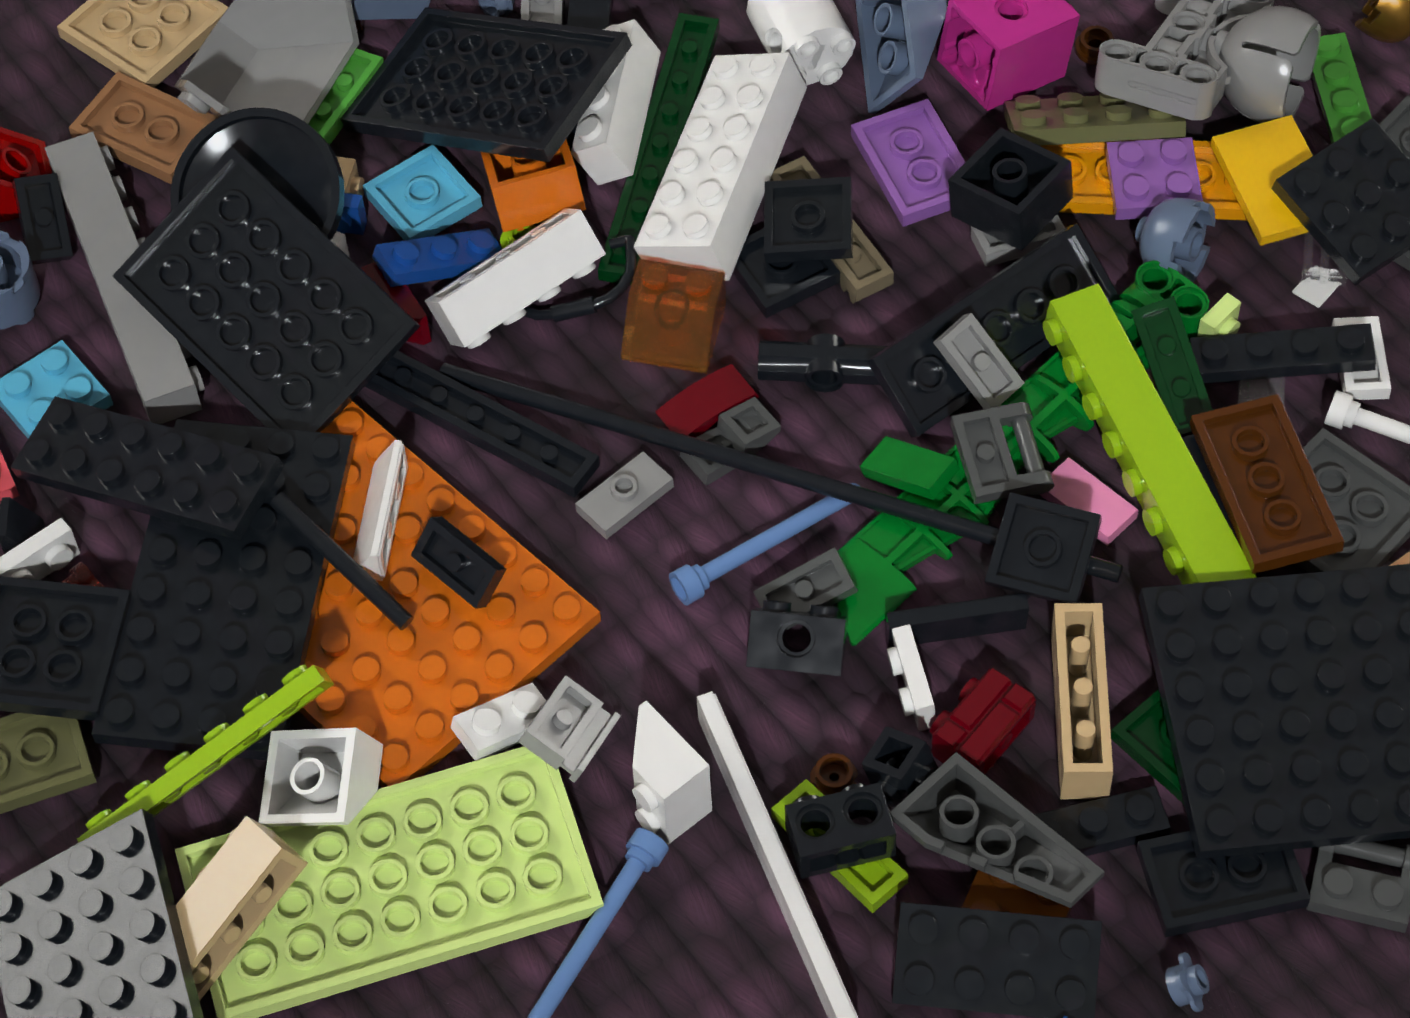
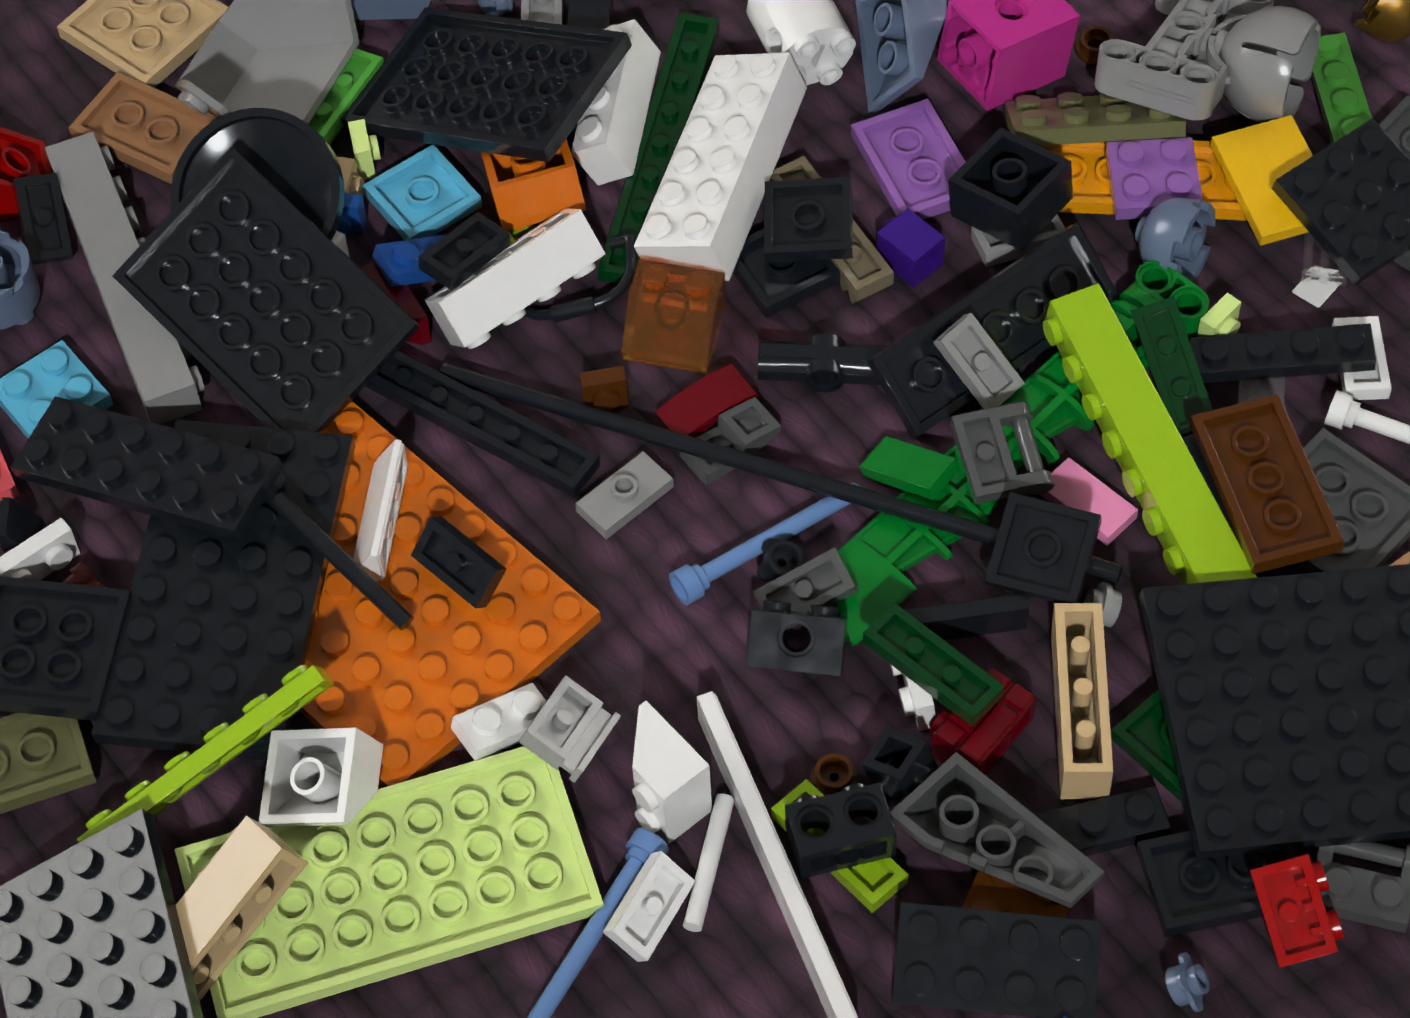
none -> yellowish green plate [348,119,381,180]
none -> black plate [419,212,511,291]
none -> reddish brown plate [579,366,629,411]
none -> white plate [603,851,696,962]
none -> white bar [683,794,735,932]
none -> black plate [757,538,806,582]
none -> dark green plate [862,603,1005,727]
none -> dark purple brick [877,208,945,288]
none -> light grey plate [1084,582,1122,627]
none -> red bracket [1250,854,1345,968]

